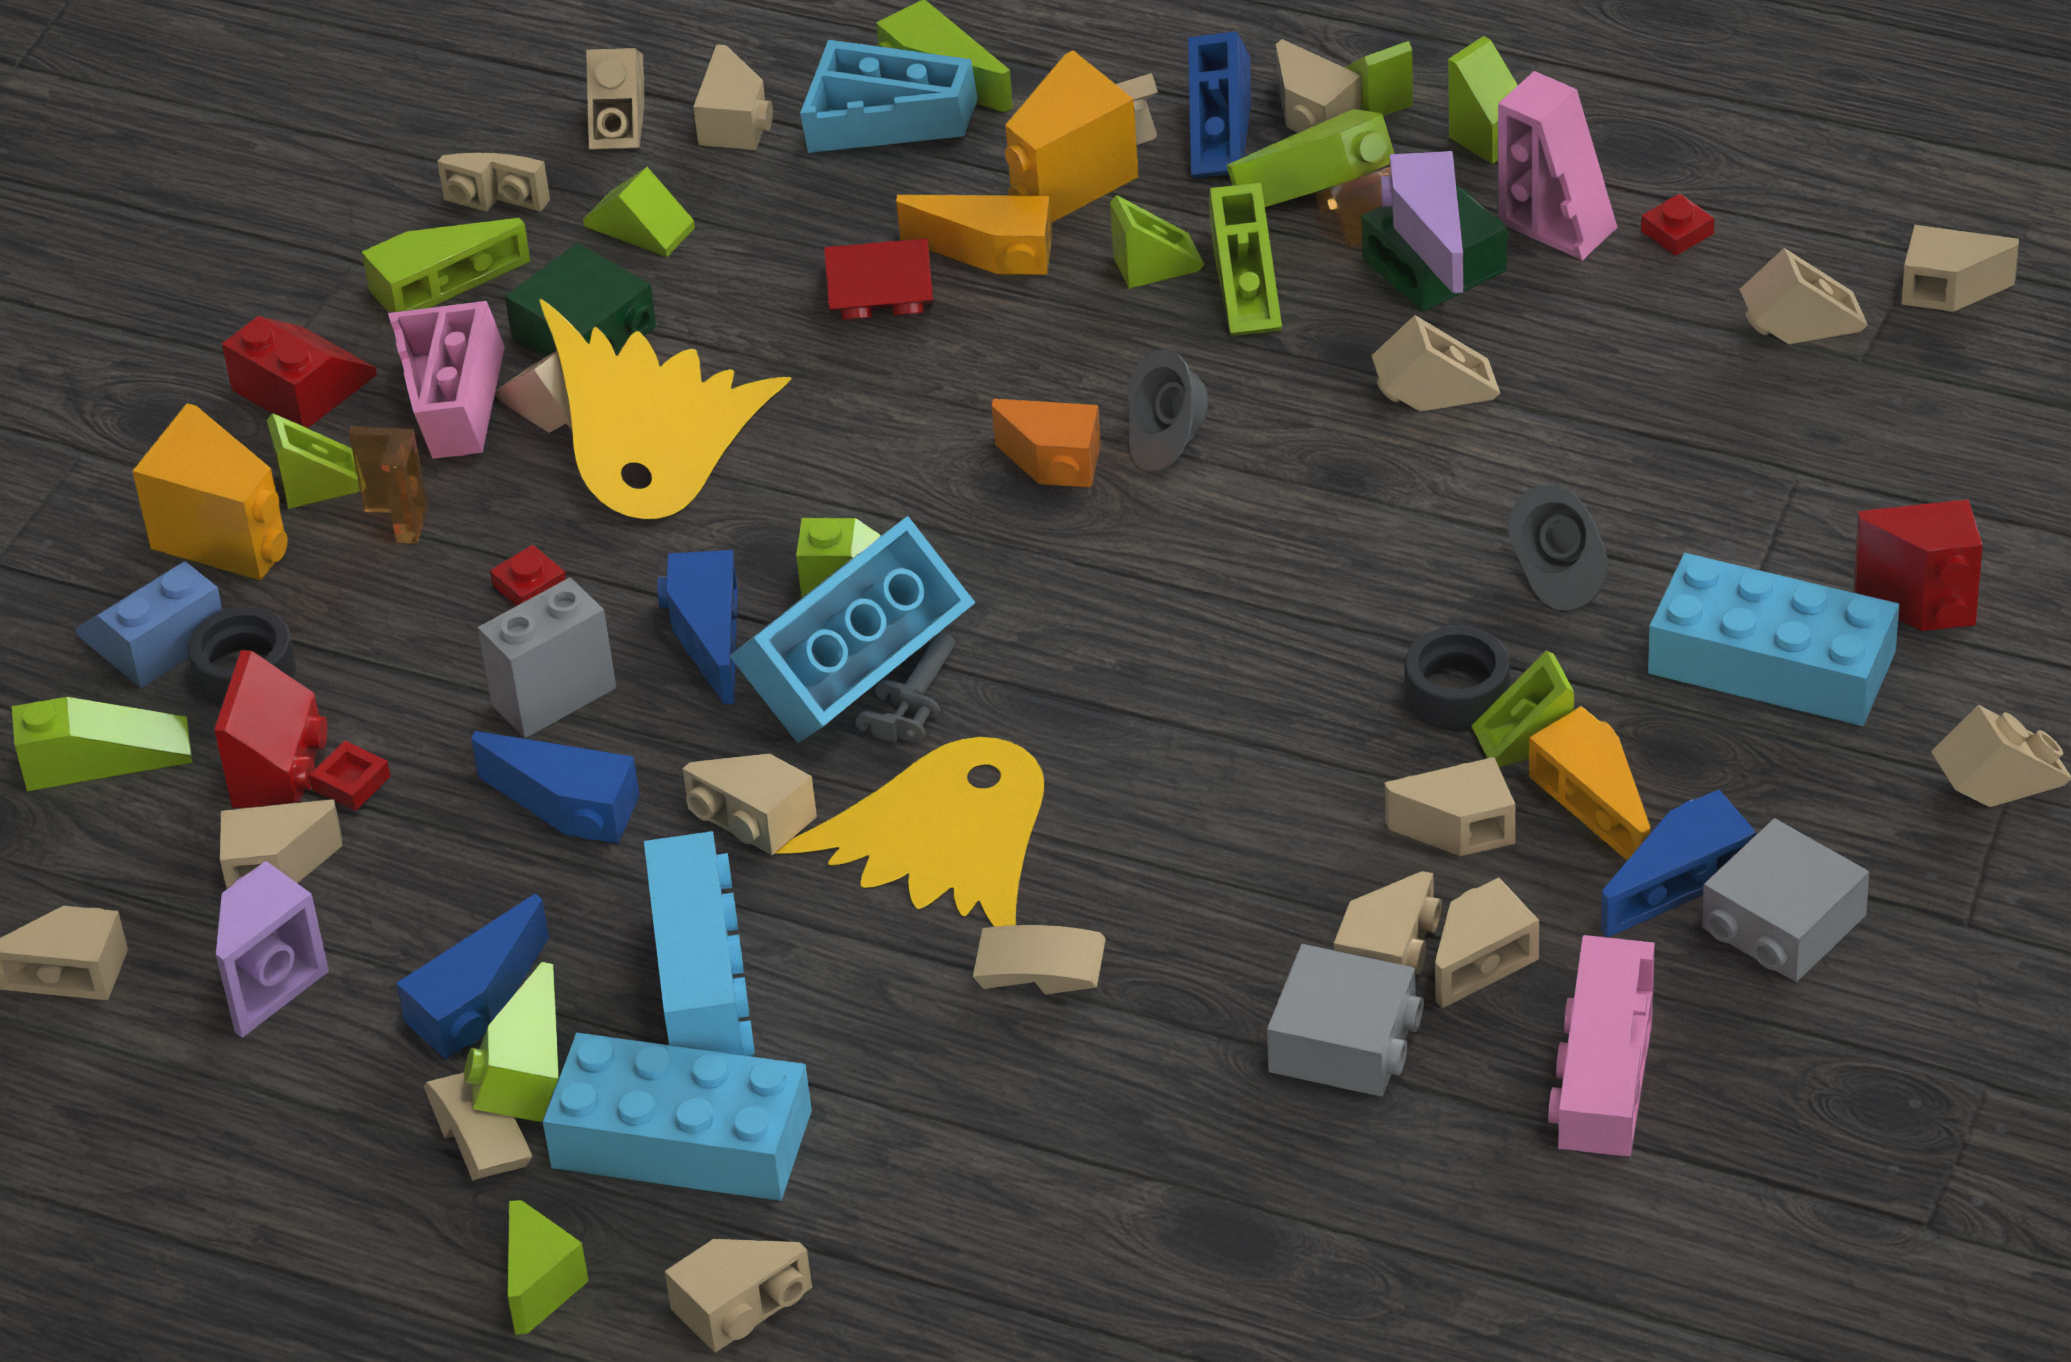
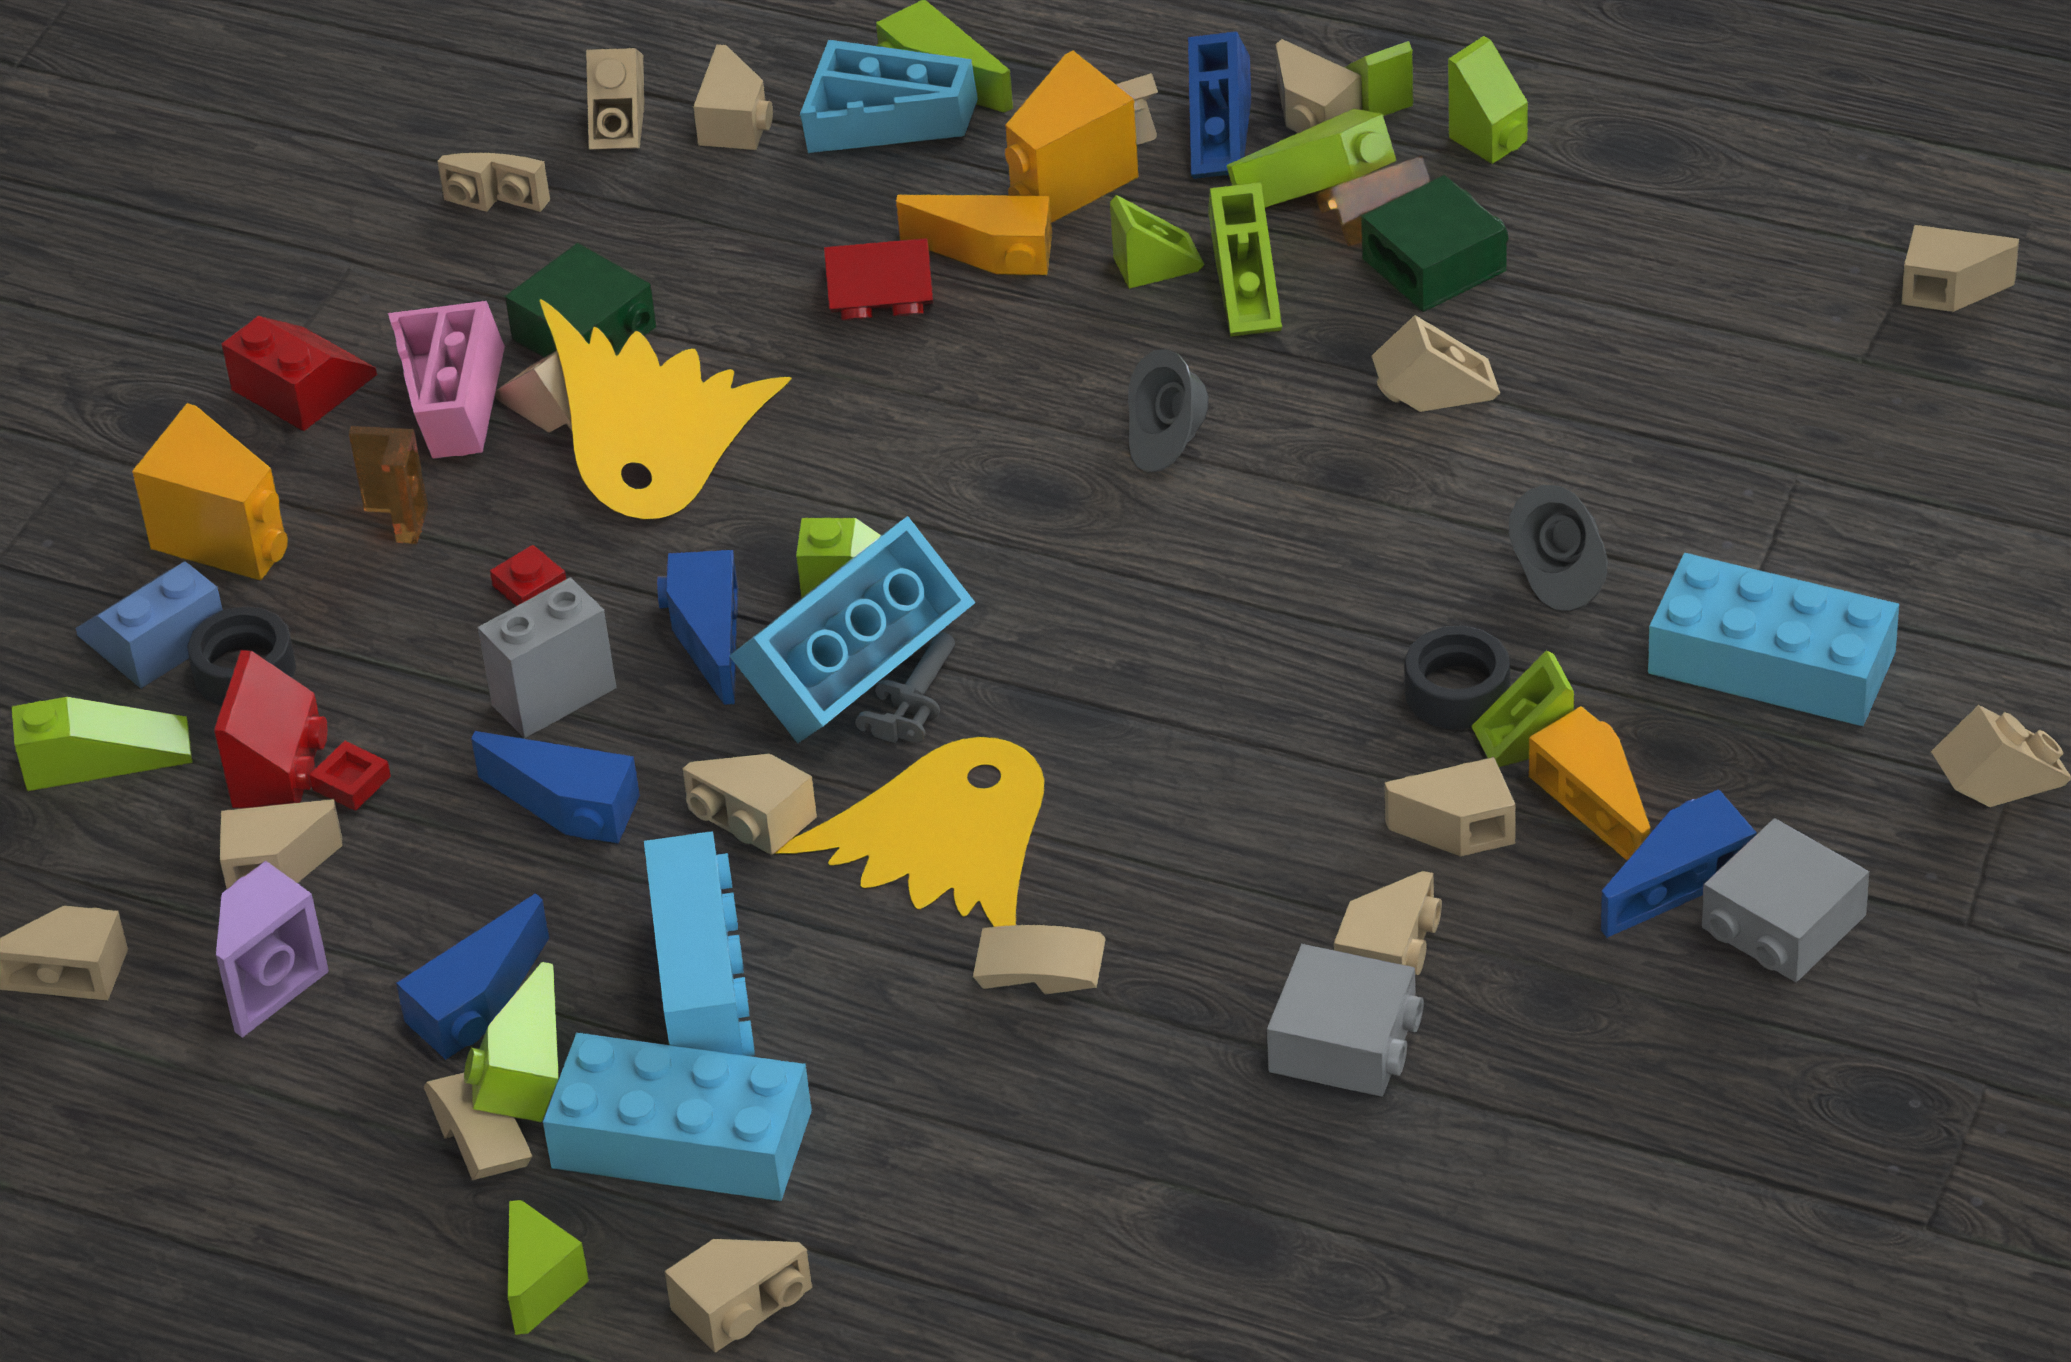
lime slope [267,413,367,509] -> none
lime slope [361,218,531,313] -> none
lime slope [583,167,695,257] -> none
orange slope [992,399,1101,488] -> none
lavender slope [1381,151,1463,293] -> none
tan slope [1435,877,1539,1009] -> none
bright pink wedge [1498,71,1618,261] -> none
bright pink wedge [1548,935,1655,1157] -> none
red plate [1641,193,1715,256] -> none
tan slope [1740,248,1868,344] -> none
red slope [1853,499,1983,631] -> none

